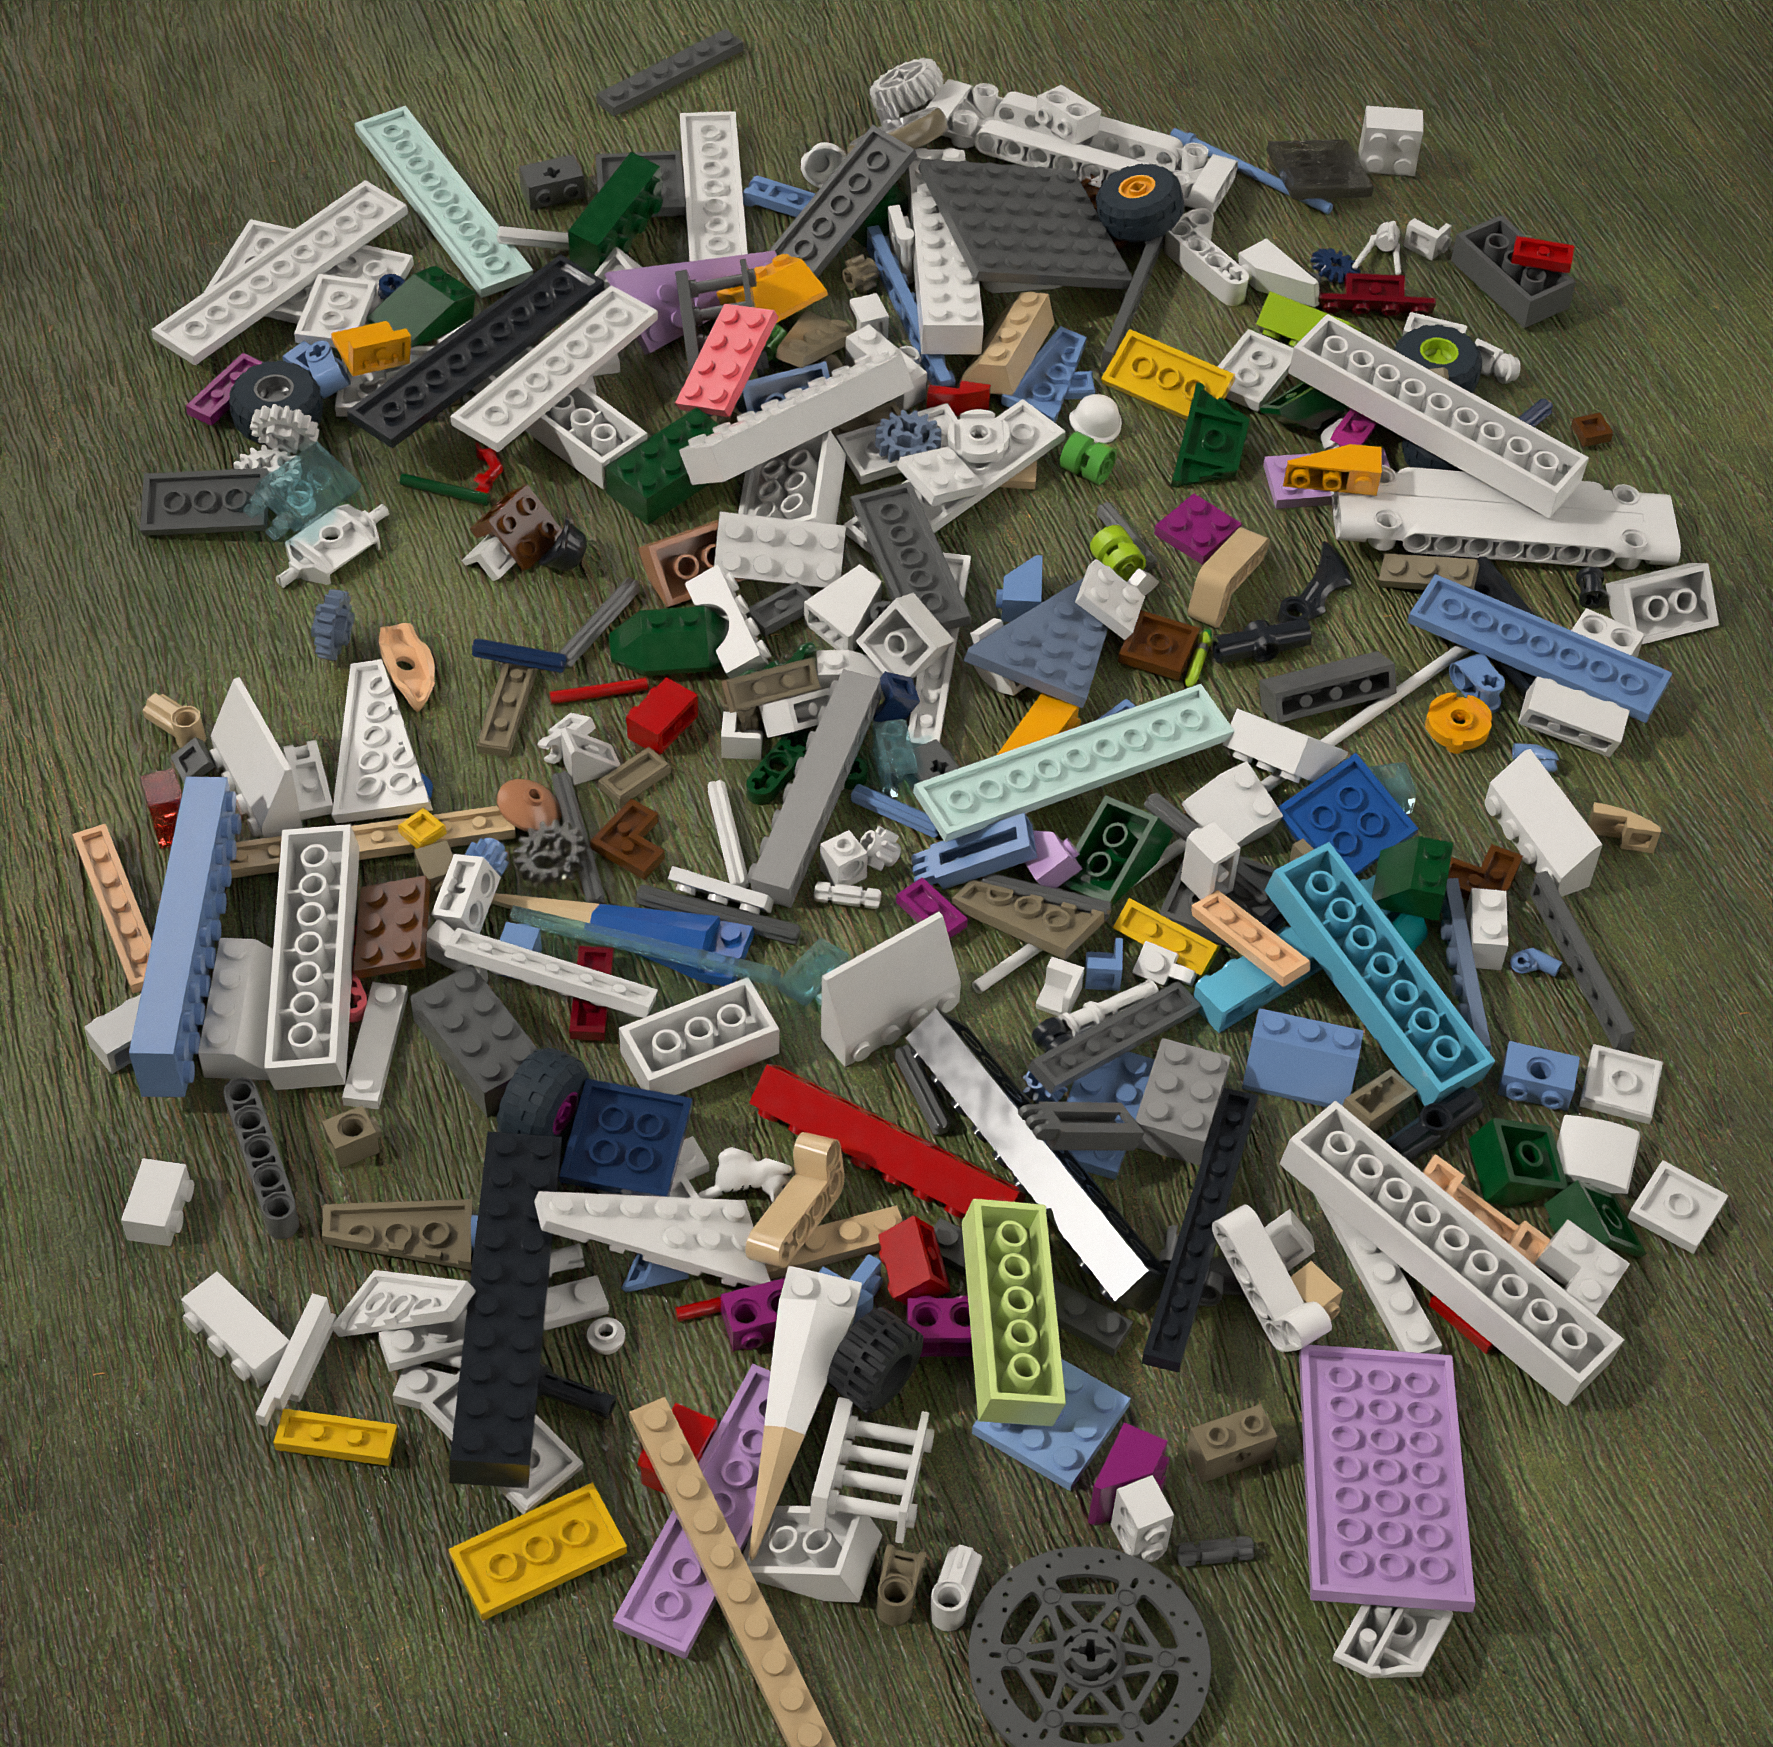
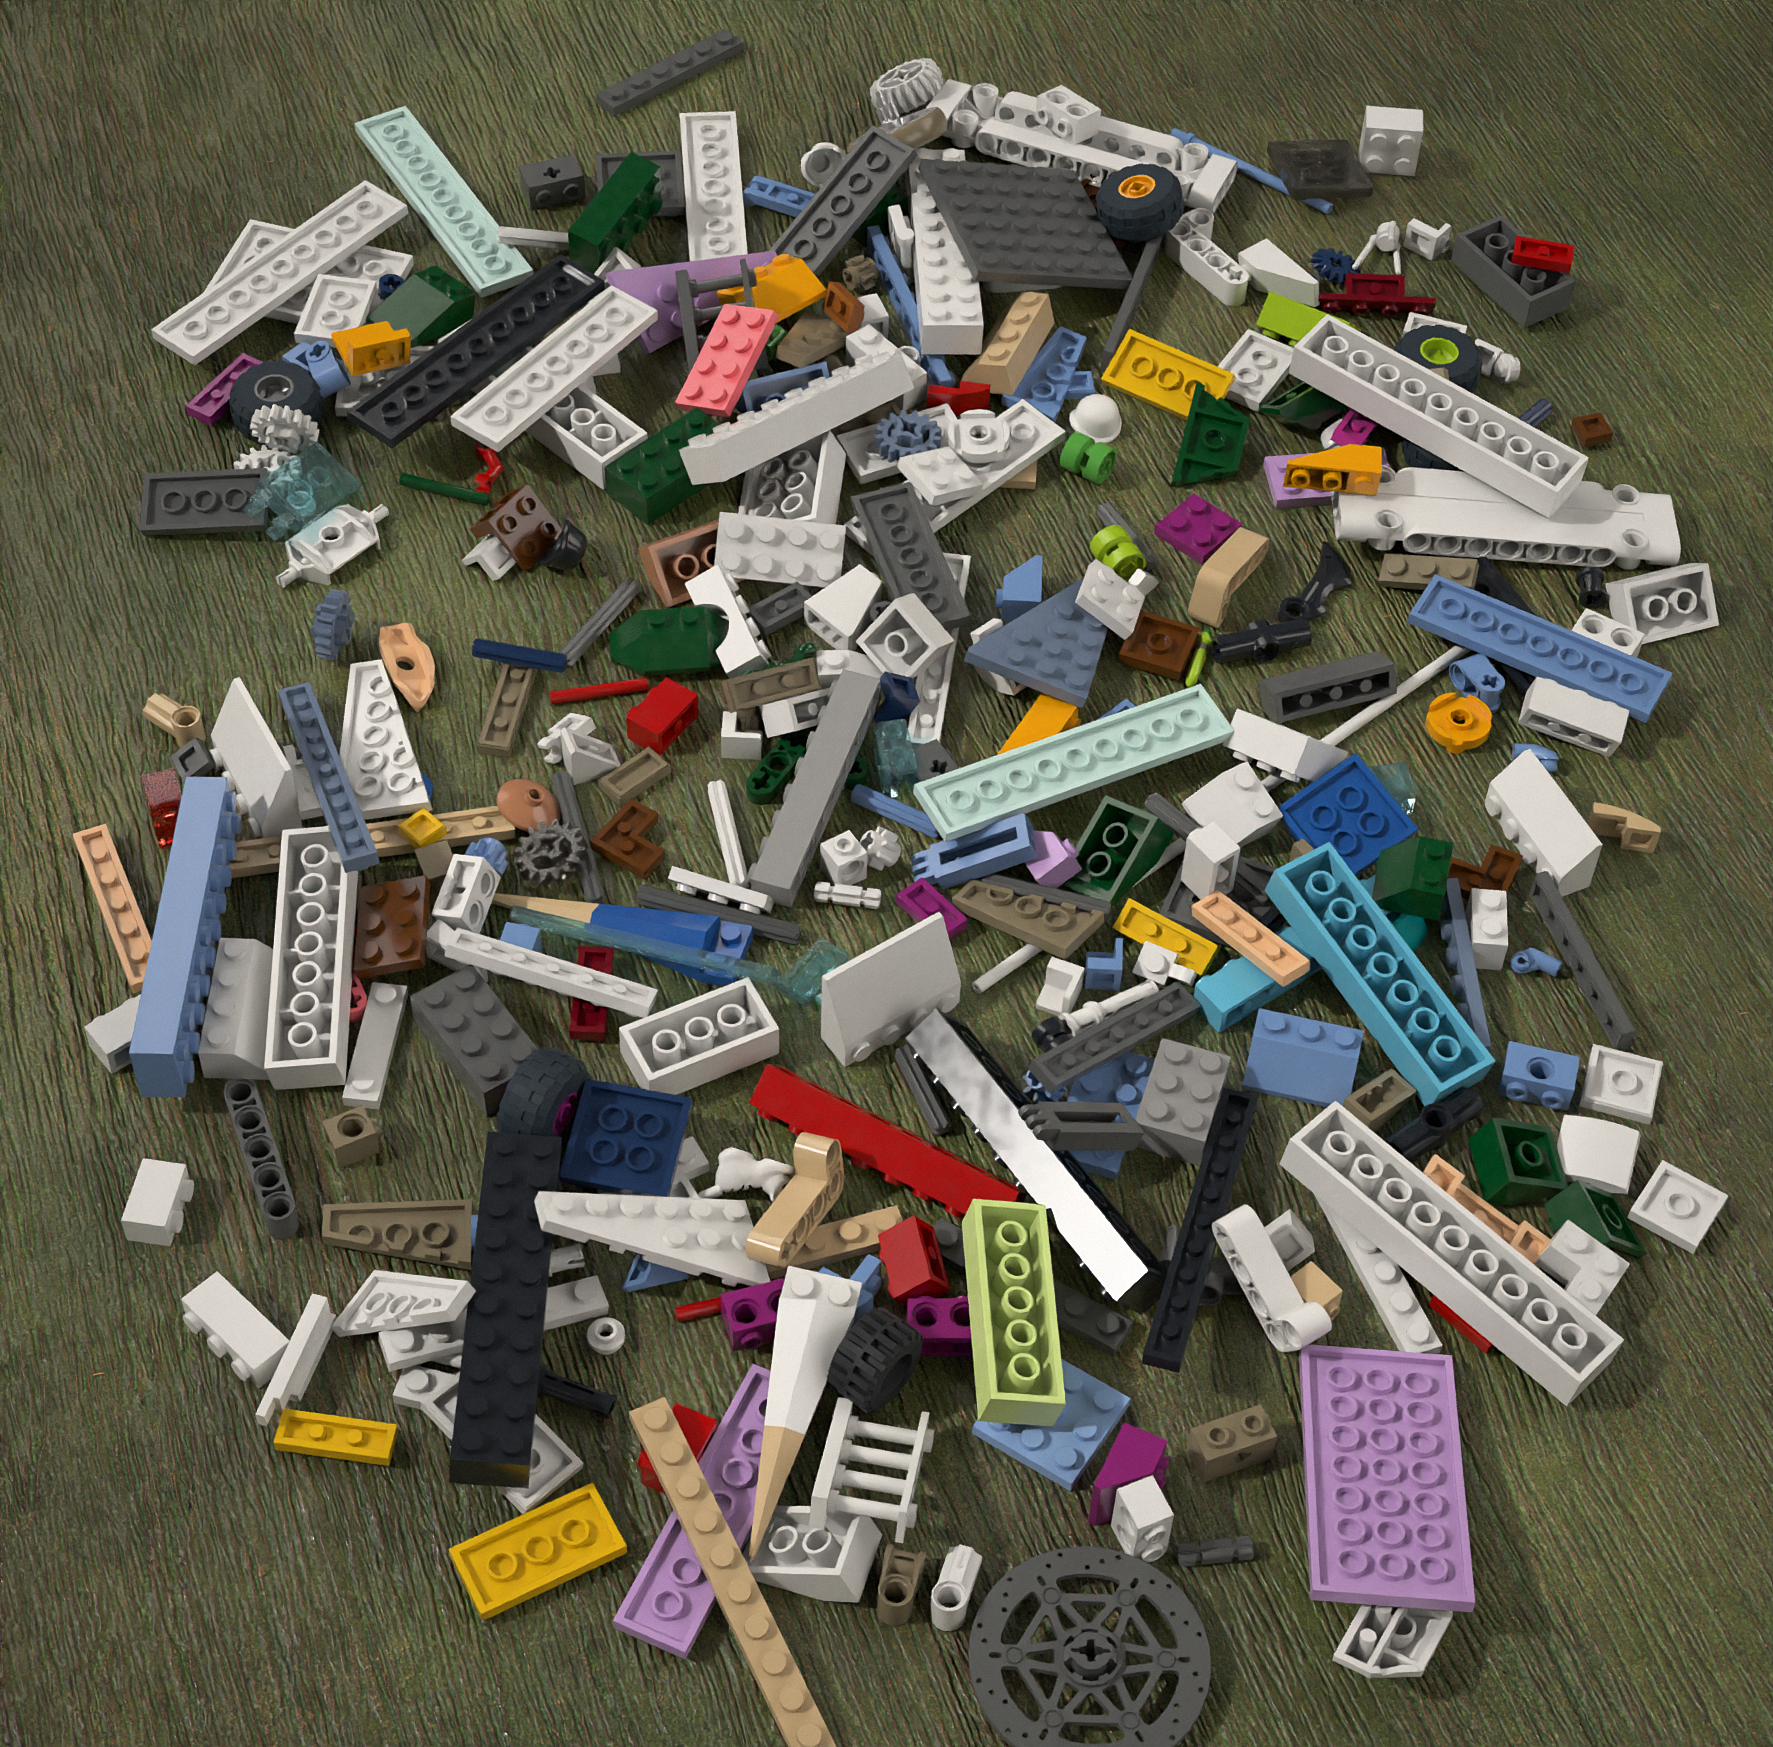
none -> sand blue plate [278,682,380,873]
none -> dark orange plate [822,281,865,333]

